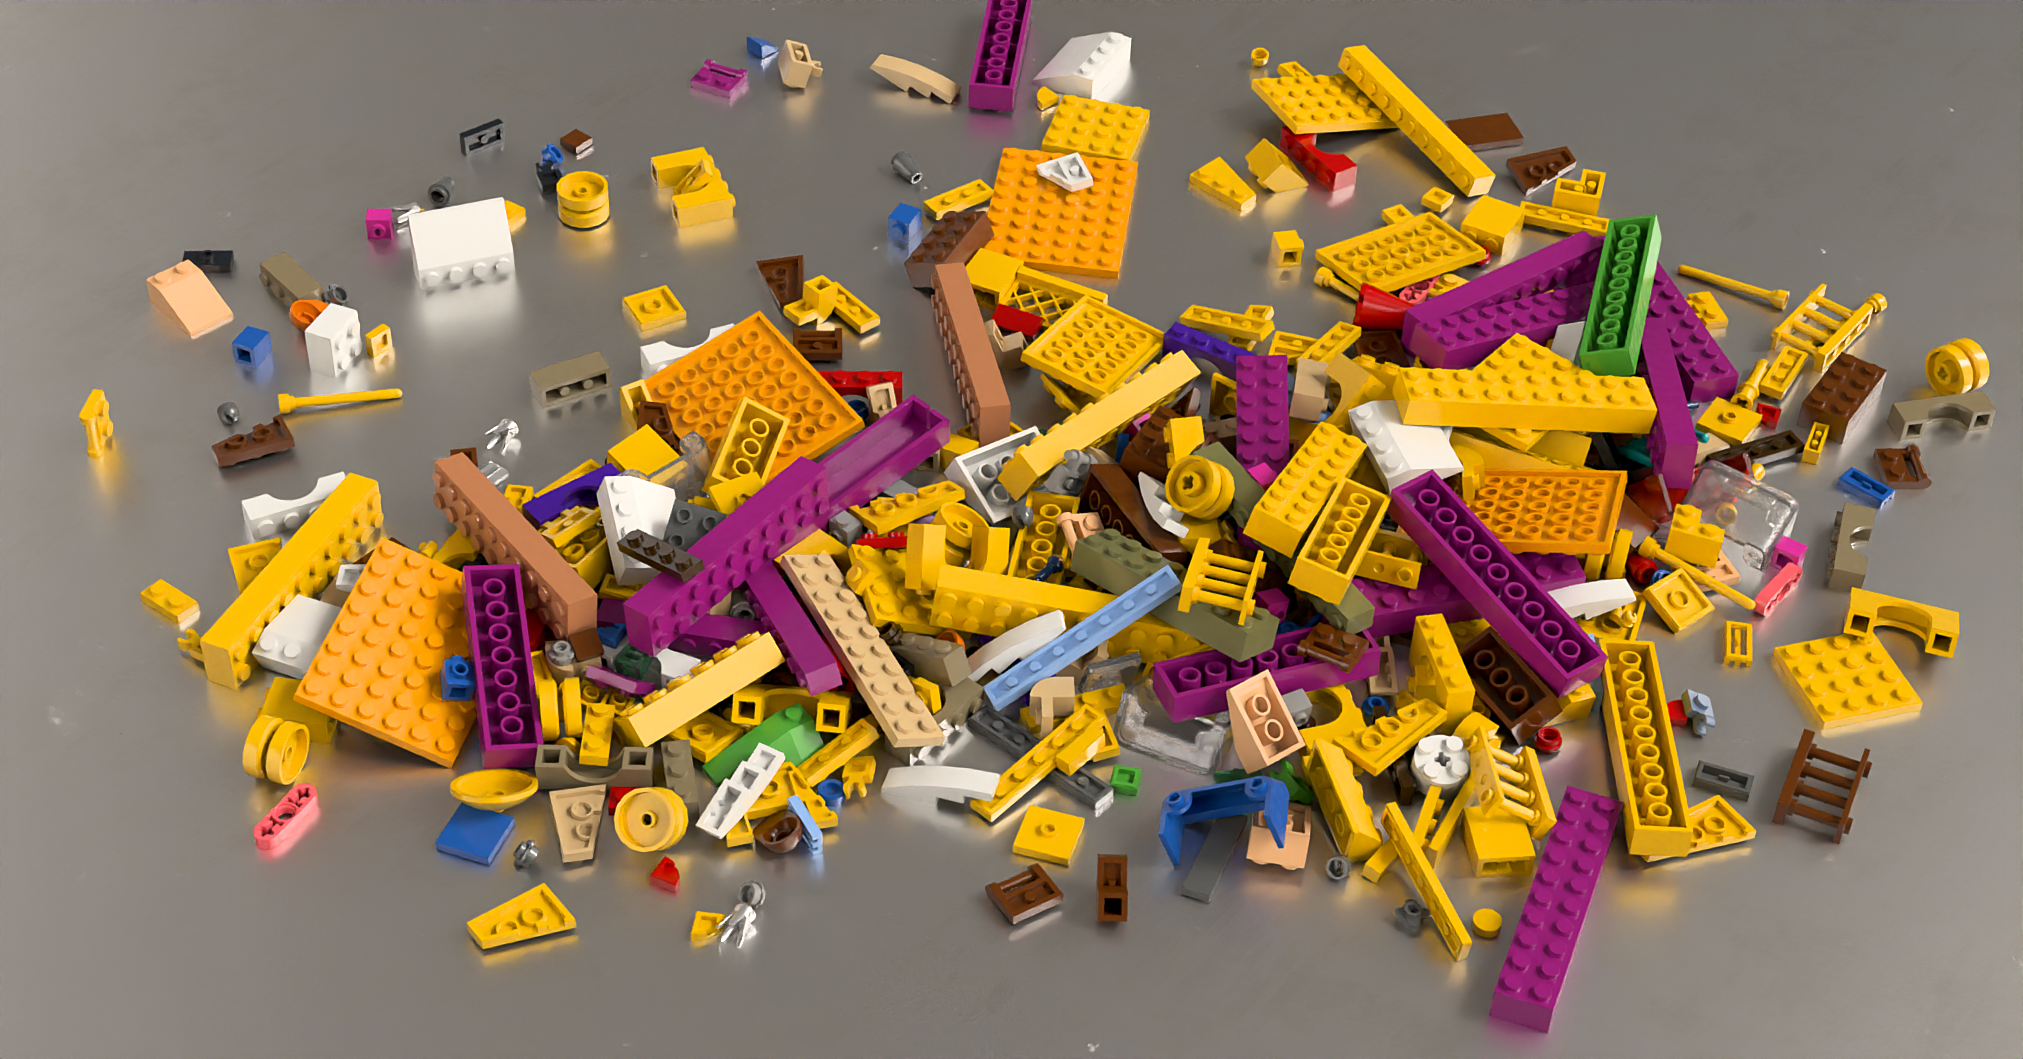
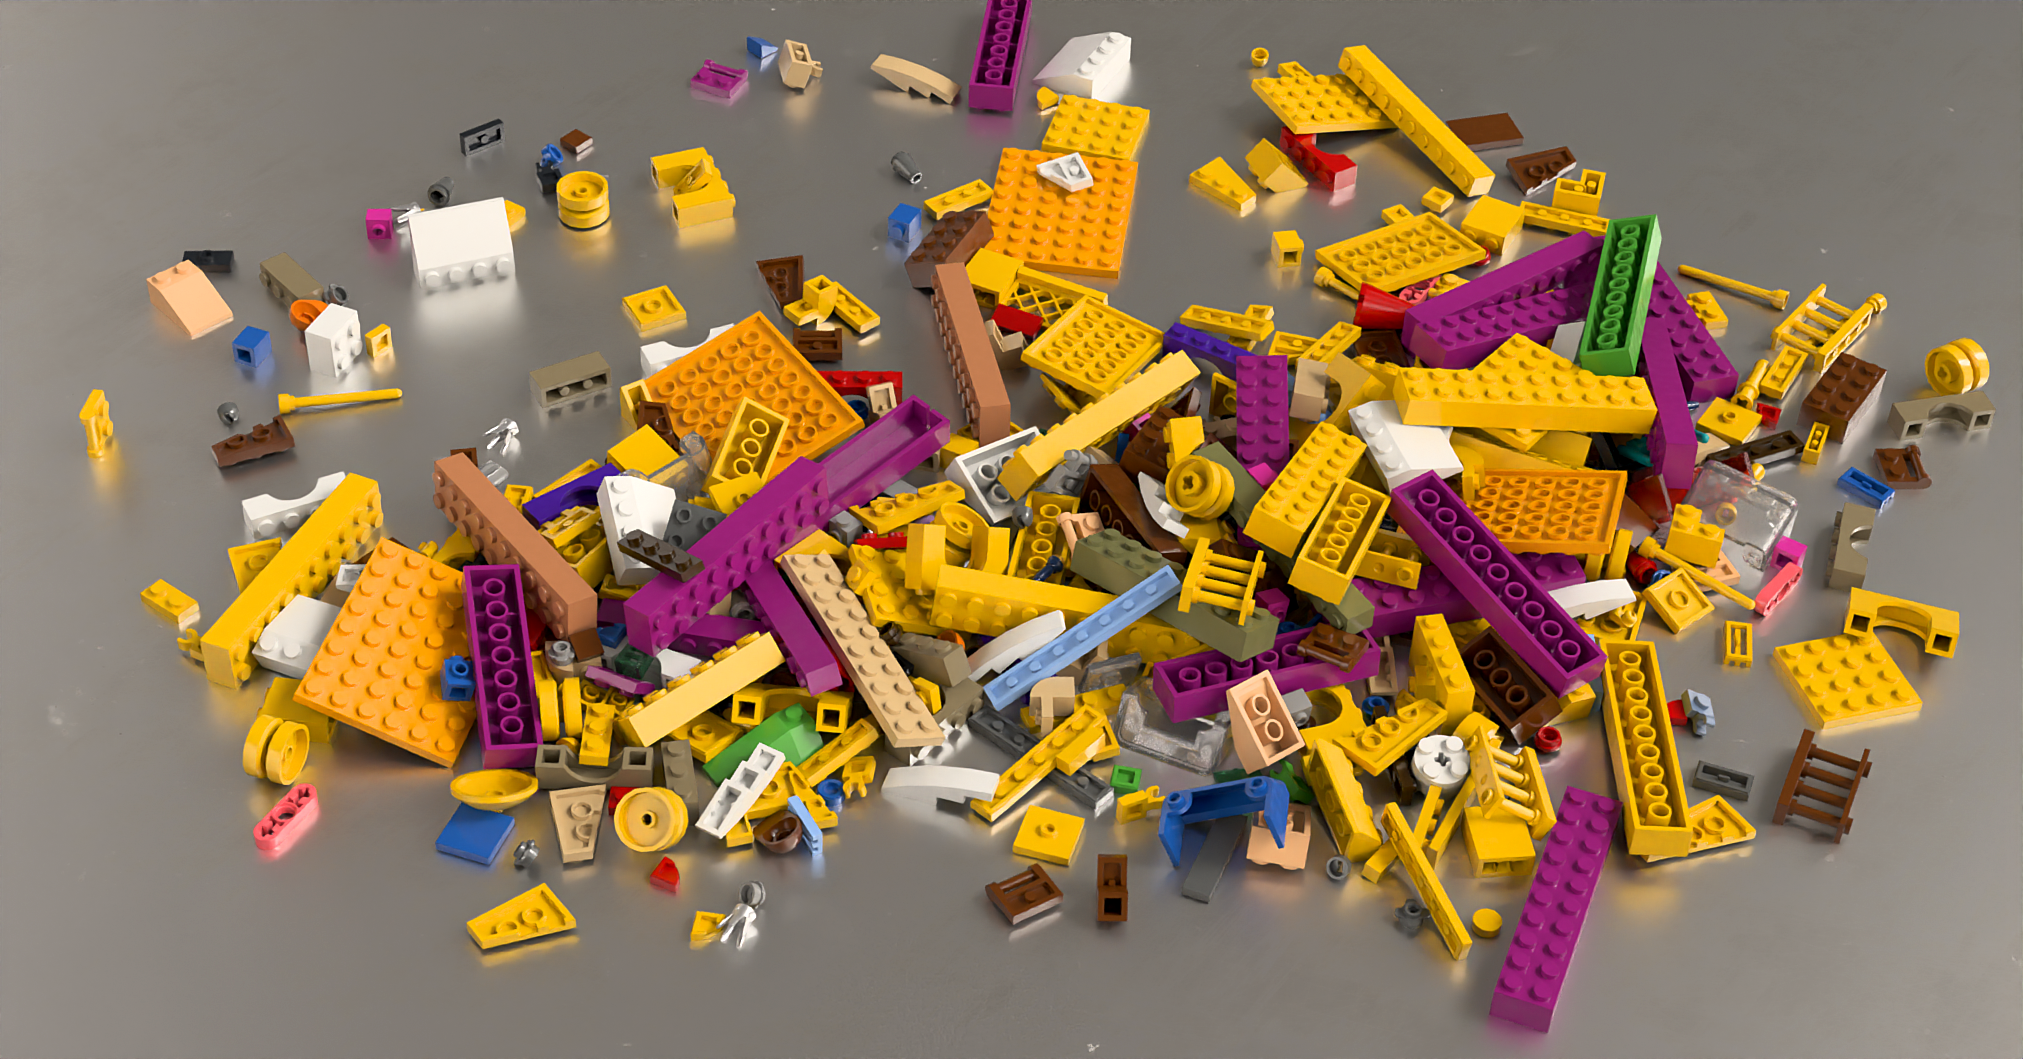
none -> yellow plate [1116,786,1166,825]

